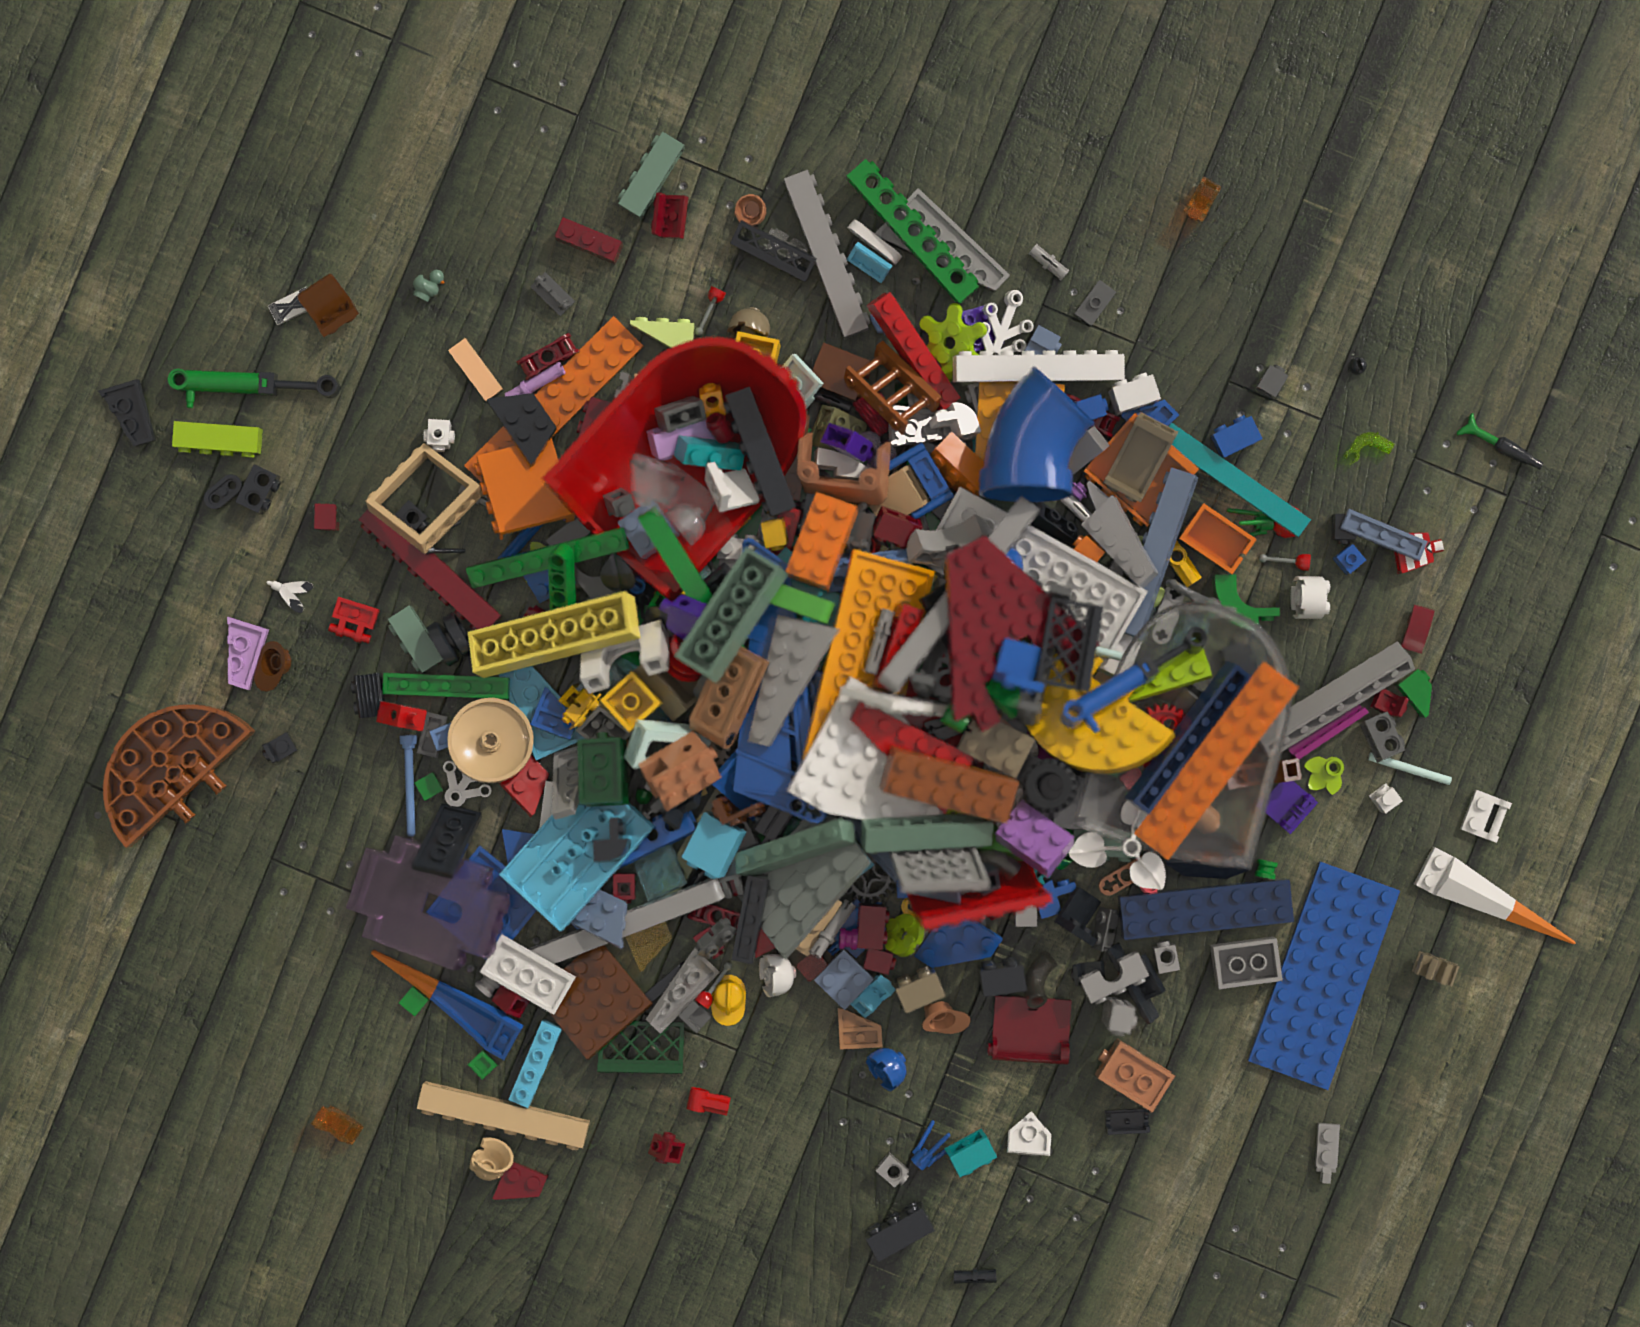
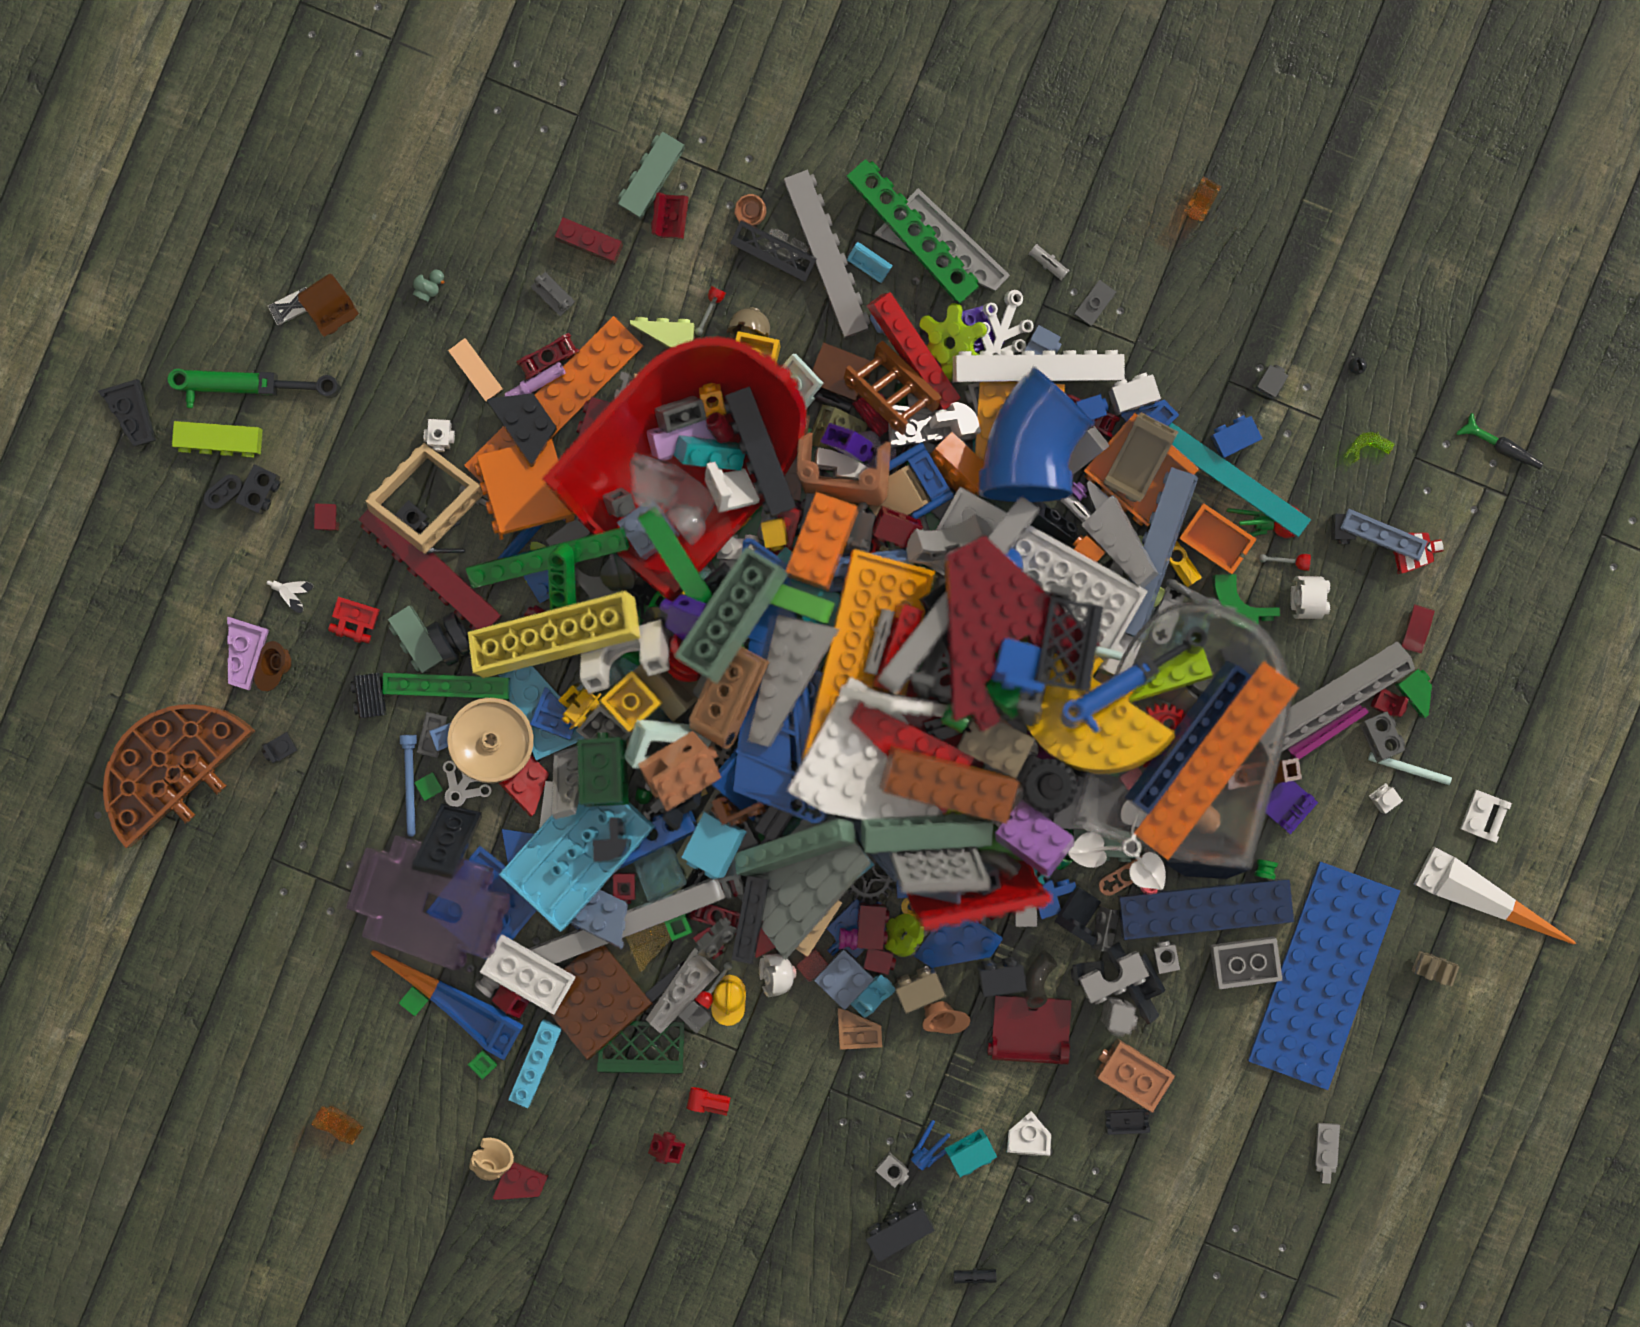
red torso [376,701,427,731] -> none
tan brick [417,1081,590,1150] -> none
blue hinge [629,576,646,594] -> none
light grey pin [809,900,856,959] -> none
white beam [847,219,902,265] -> none
blue cylinder [866,1048,906,1092] -> none
lime plate [1304,756,1344,795] -> none
blue brick [1332,544,1366,575] -> none
none -> green brick [664,913,693,941]

